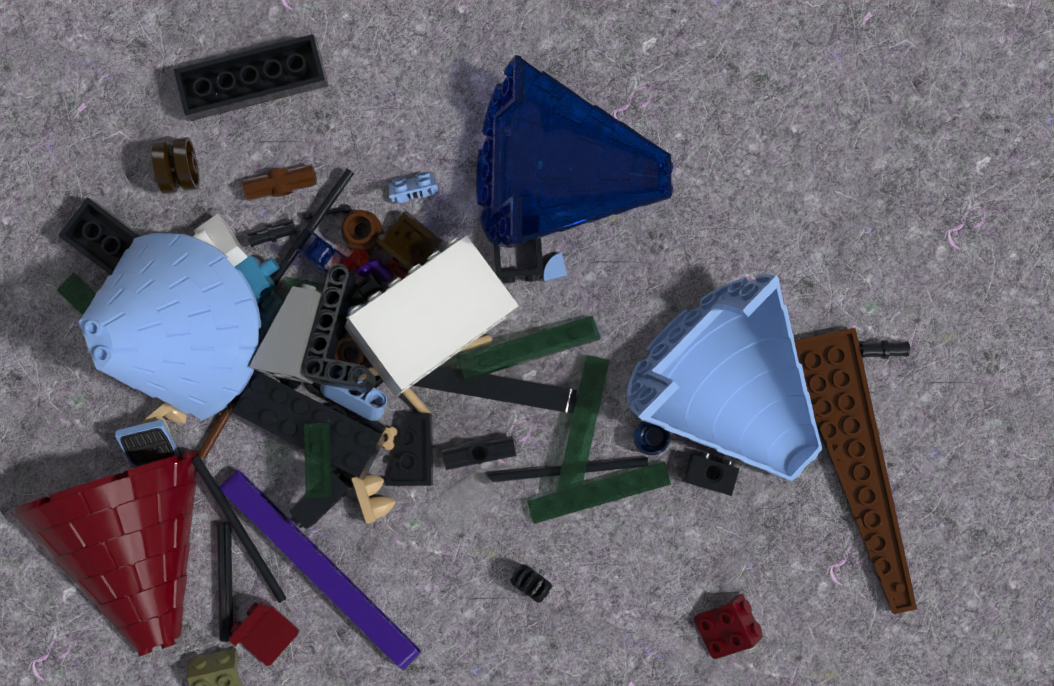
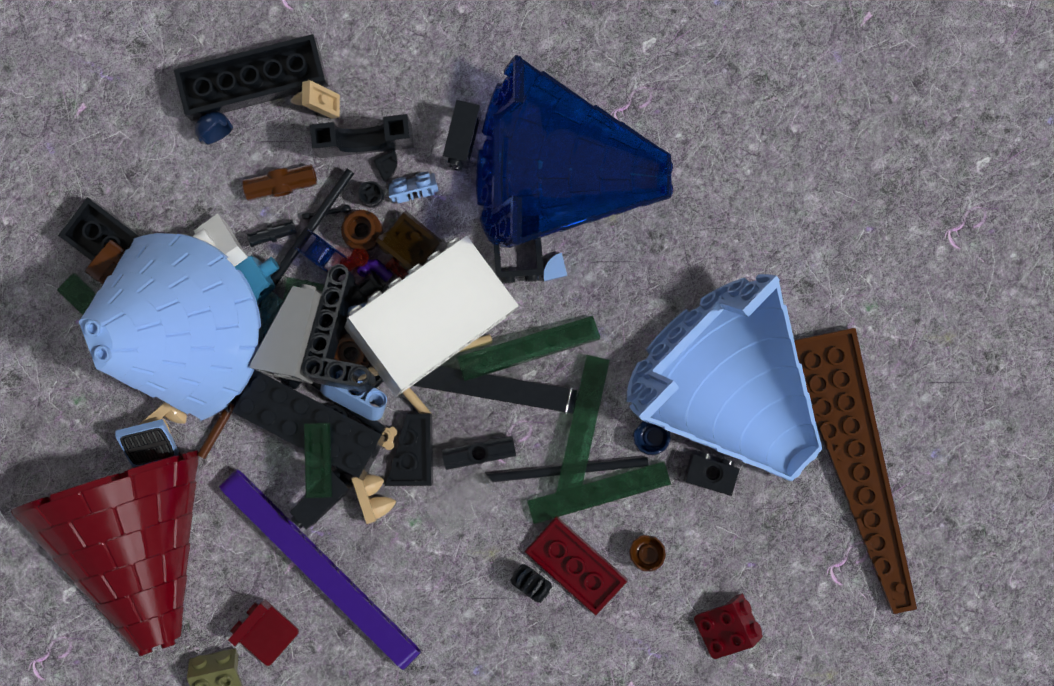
dark brown wheel [152,137,200,194] -> none
black piece [191,456,287,603] -> none
black axle [217,522,233,642] -> none
black pin [859,340,910,359] -> none
none -> reddish brown piece [84,239,125,285]
none -> dark blue hair [195,112,233,145]
none -> tan tile [290,80,340,119]
none -> black arch [310,114,414,158]
none -> black wheel [358,181,384,208]
none -> black tile [373,150,398,182]
none -> black window [443,100,481,171]
none -> dark red tile [524,516,628,615]
none -> reddish brown hair [629,535,666,572]

